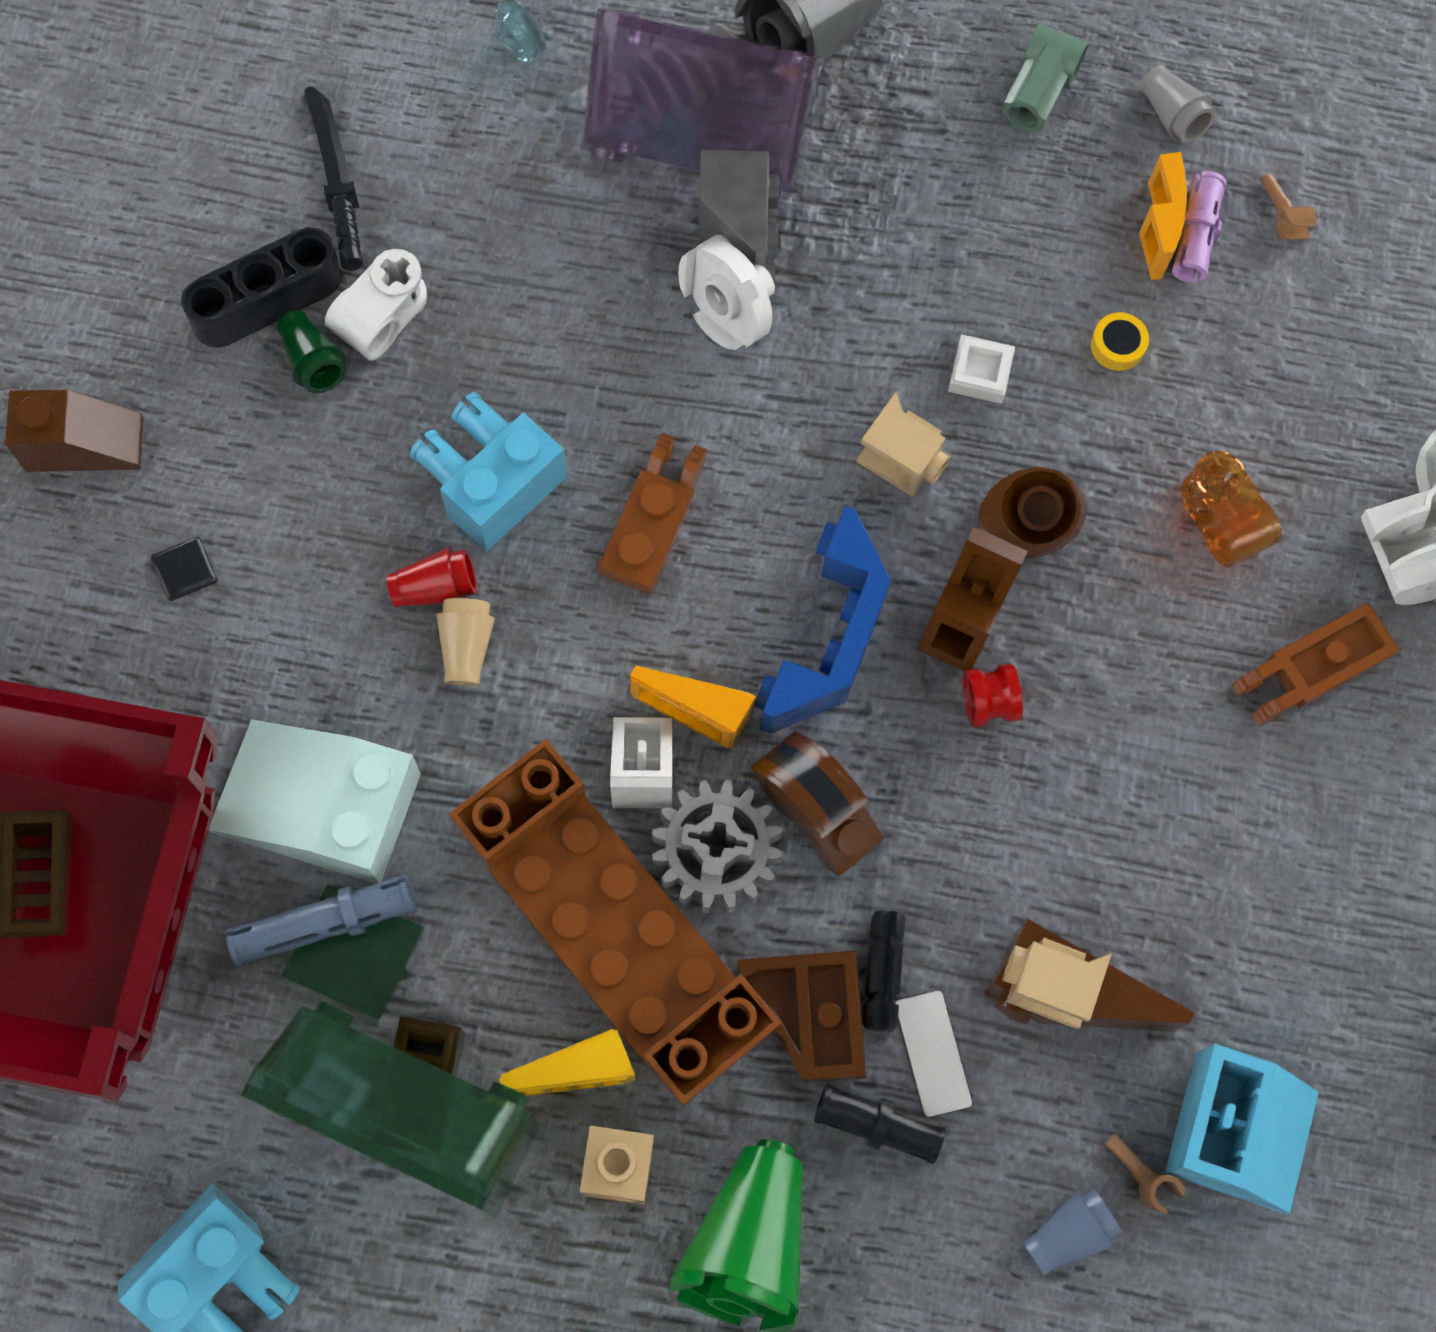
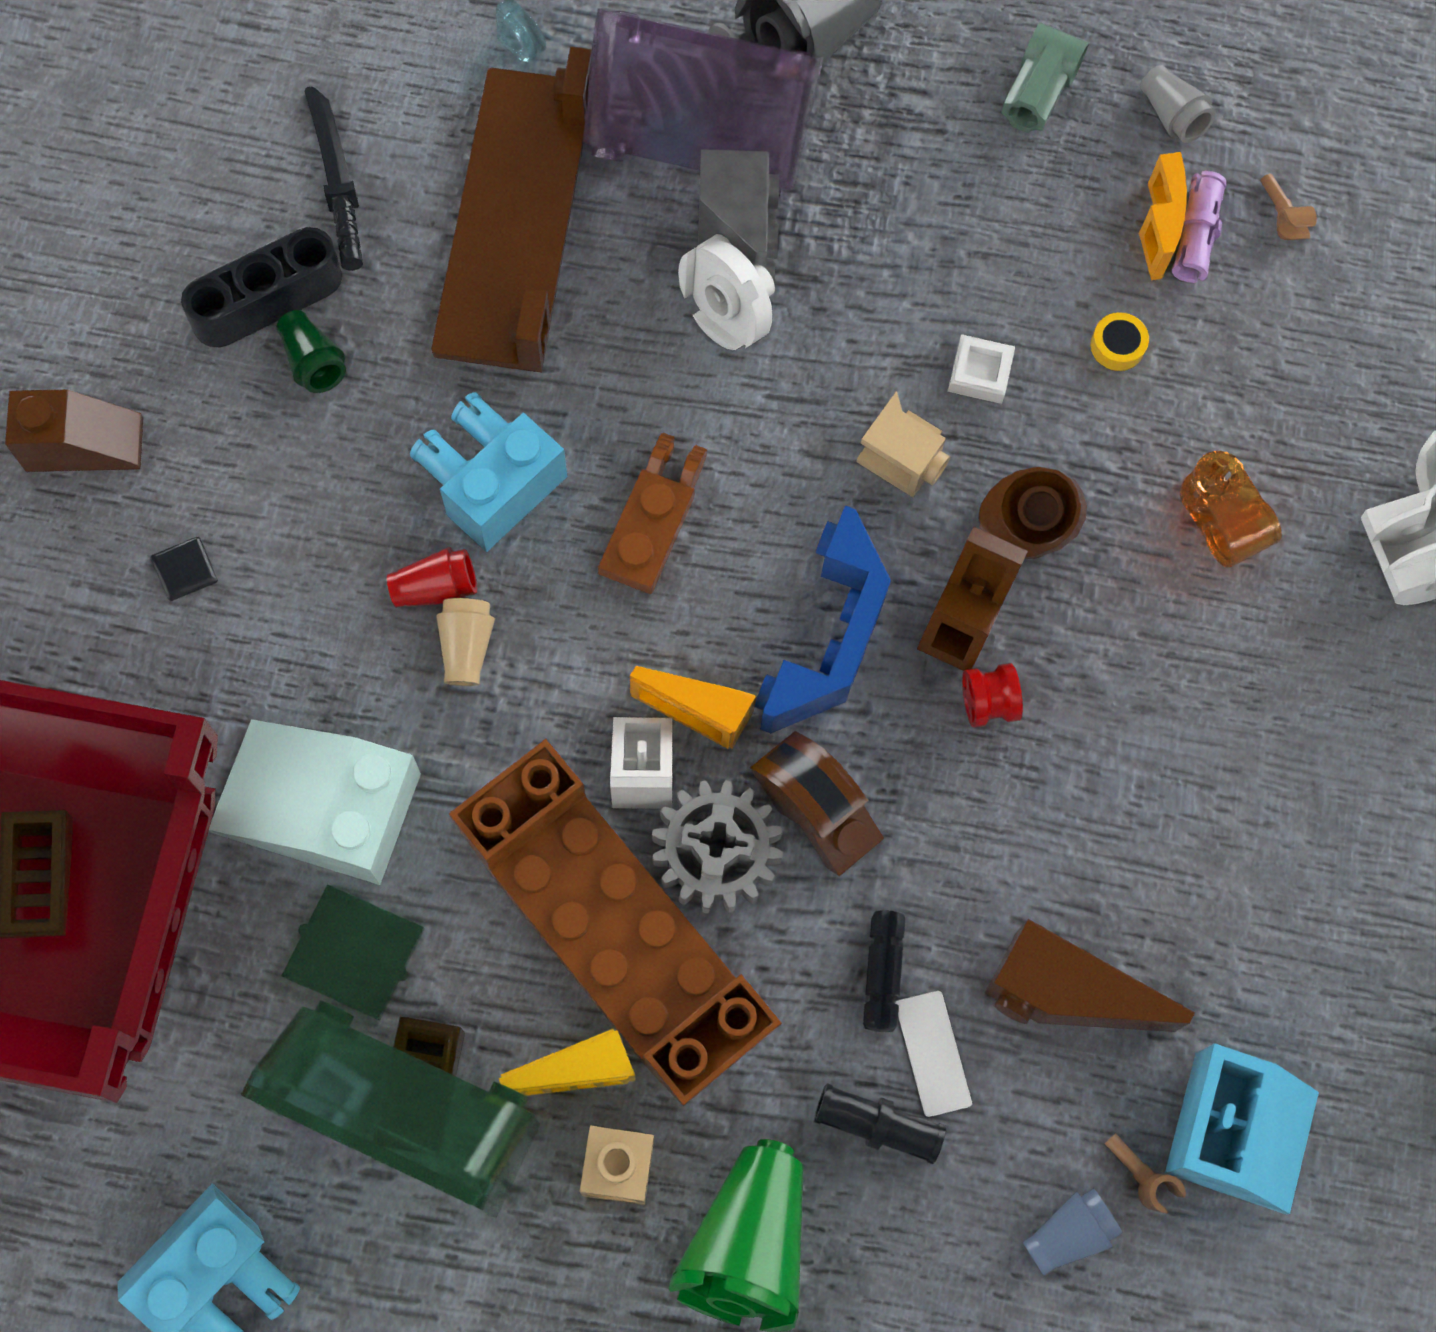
sand blue pin [226,873,417,967] -> none
white piece [324,249,428,361] -> none
reddish brown wing [737,950,867,1083] -> none
tan window [1002,938,1112,1029] -> none
dark orange hinge [1232,602,1401,726] -> none
none -> reddish brown bracket [431,46,594,373]

